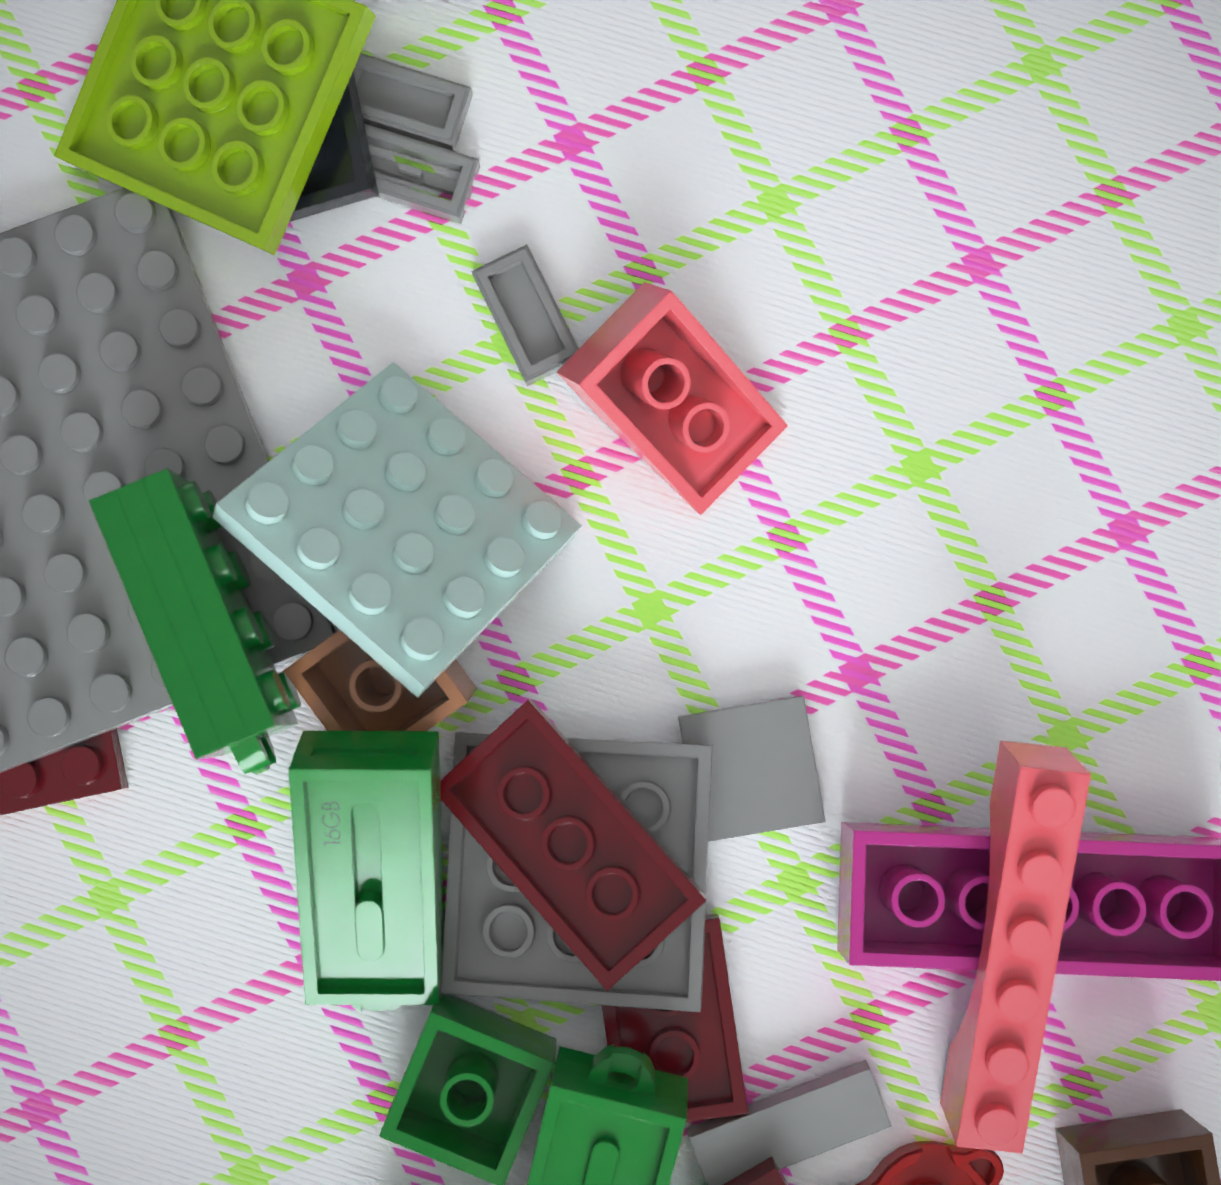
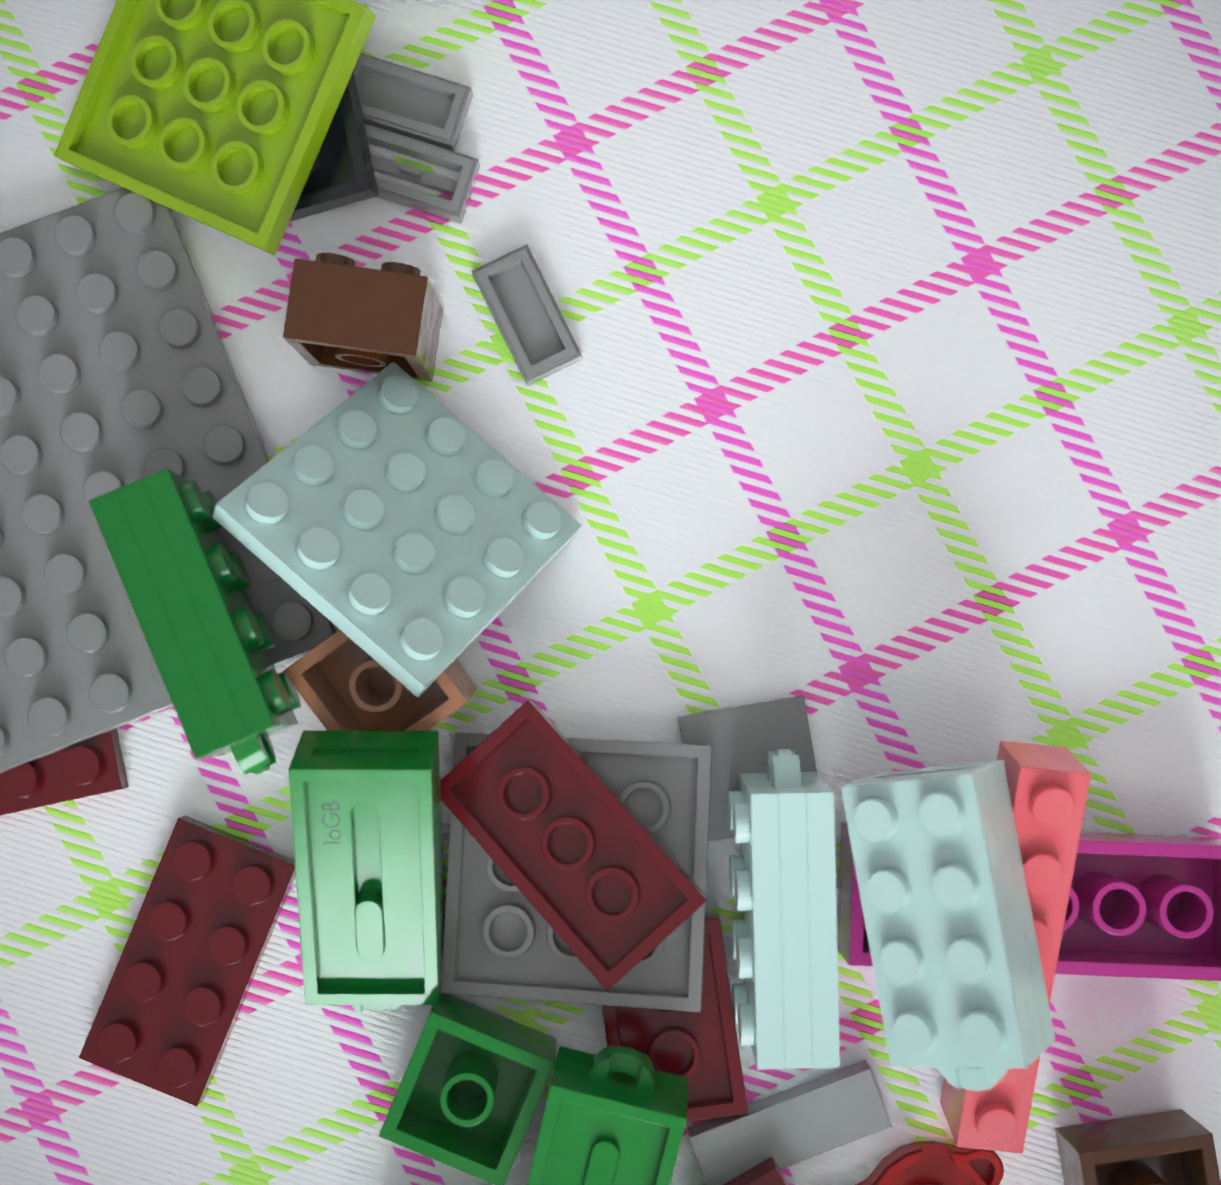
coral slope [556,282,788,515] -> none
none -> dark red plate [79,815,296,1107]
none -> reddish brown brick [283,253,443,382]
none -> light aqua piece [728,749,840,1070]
none -> light aqua piece [841,760,1056,1091]

